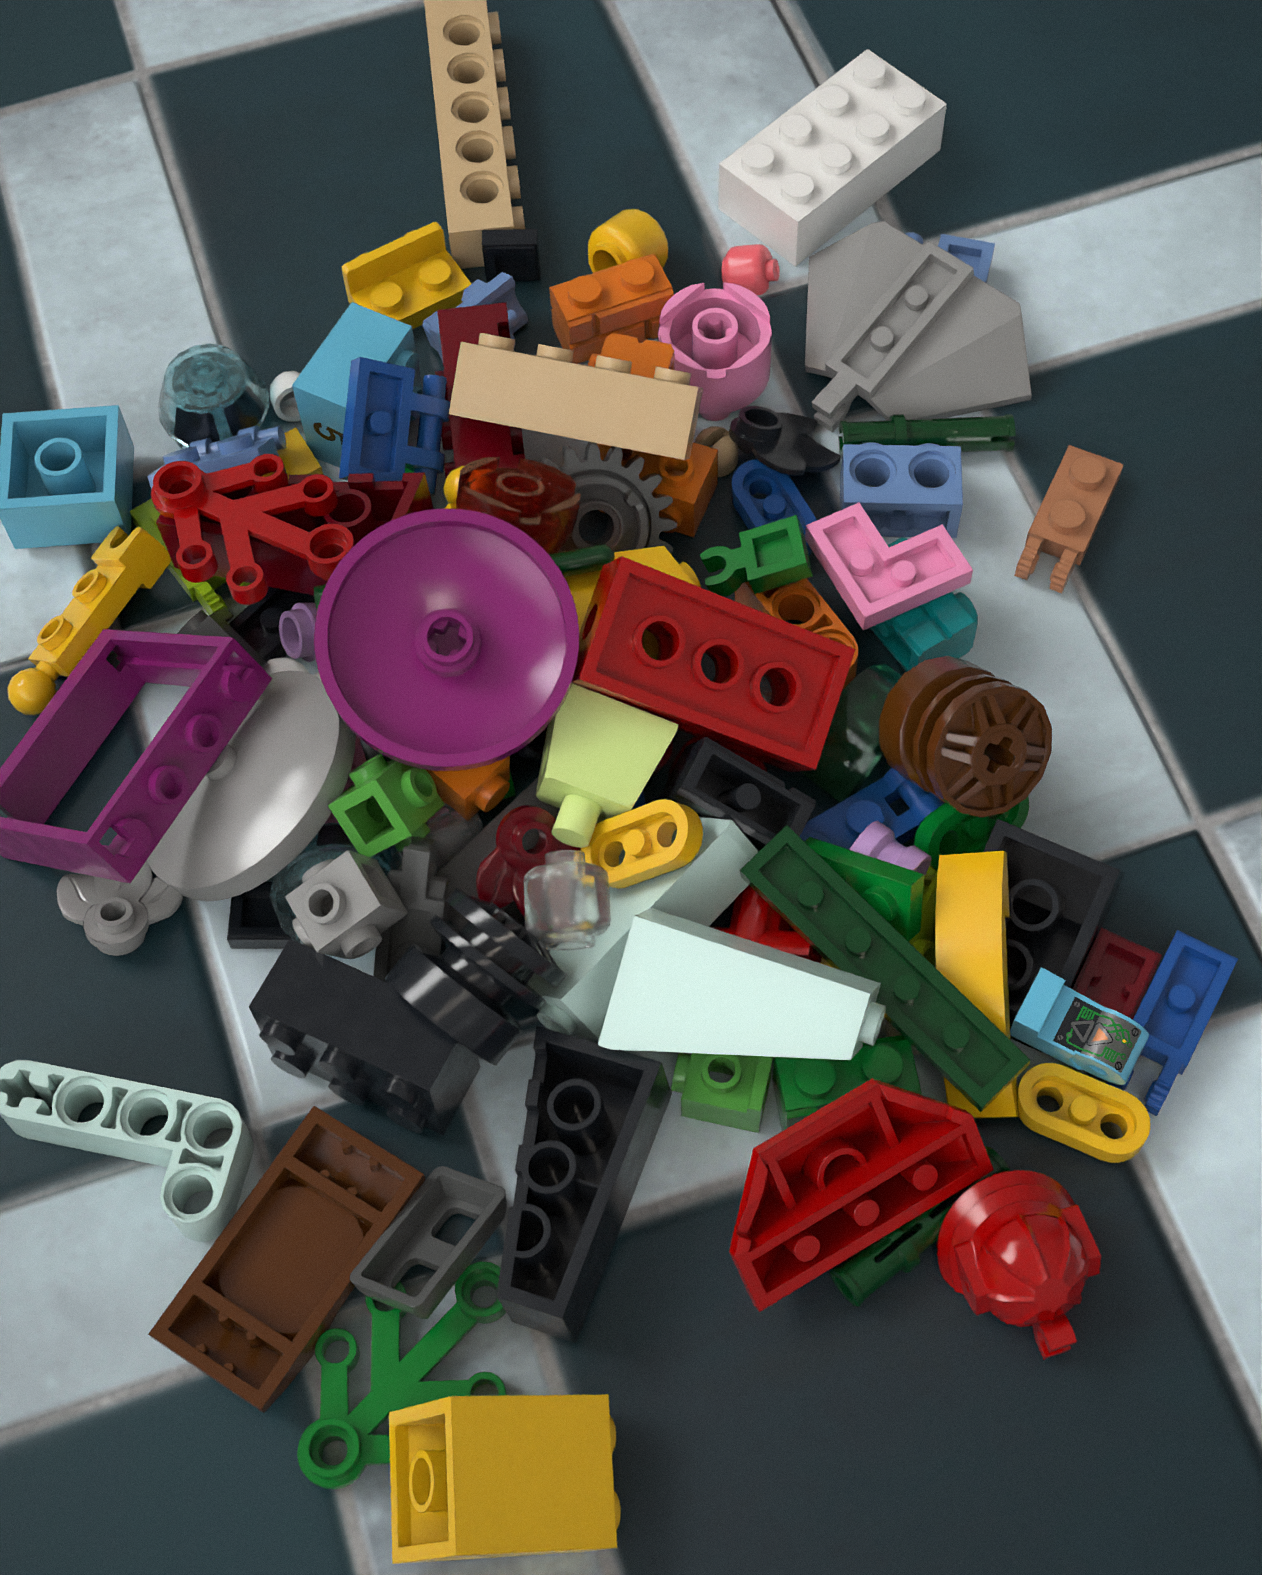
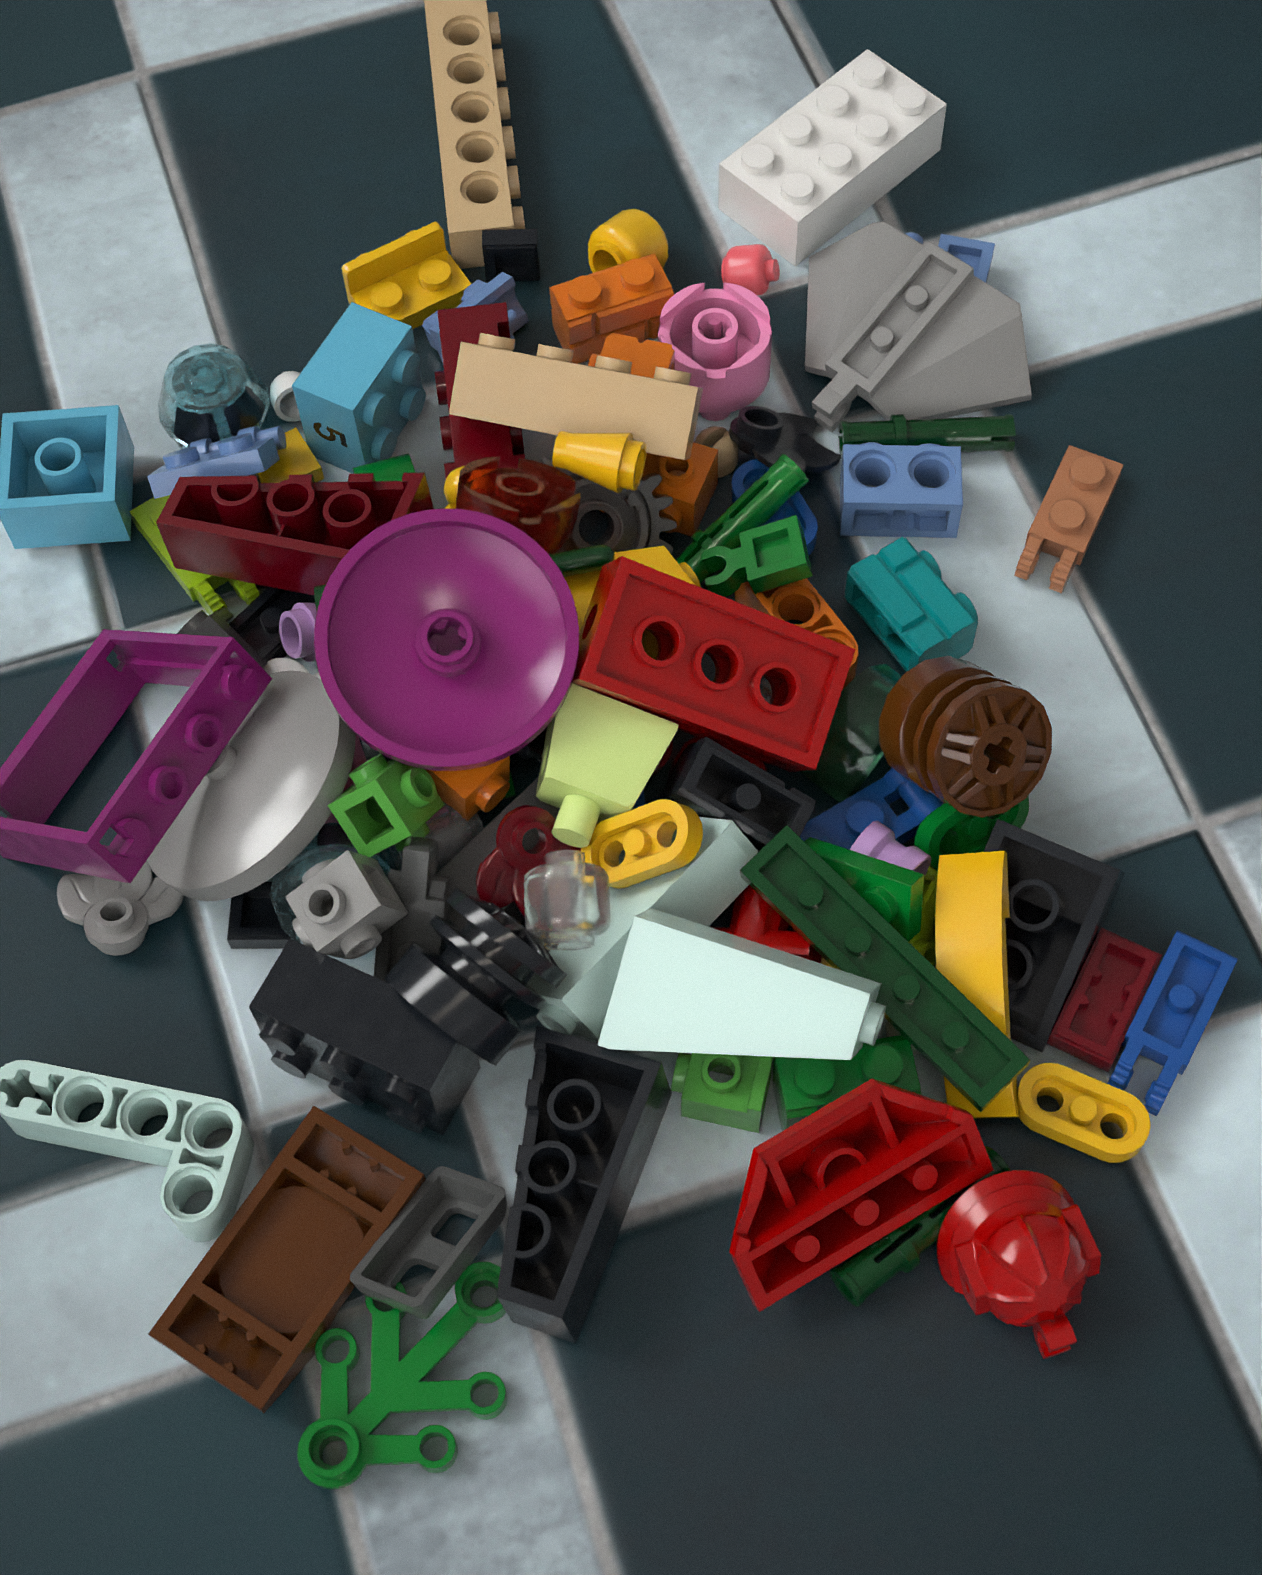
yellow plate [7,526,172,716] -> none
red plant [151,454,355,605] -> none
blue plate [339,357,450,496] -> none
yellow slope [389,1394,621,1564] -> none
bright pink plate [805,503,973,631] -> none
leg [1010,967,1149,1085] -> none
none -> yellow cone [552,431,647,494]
none -> green pin [676,454,809,584]

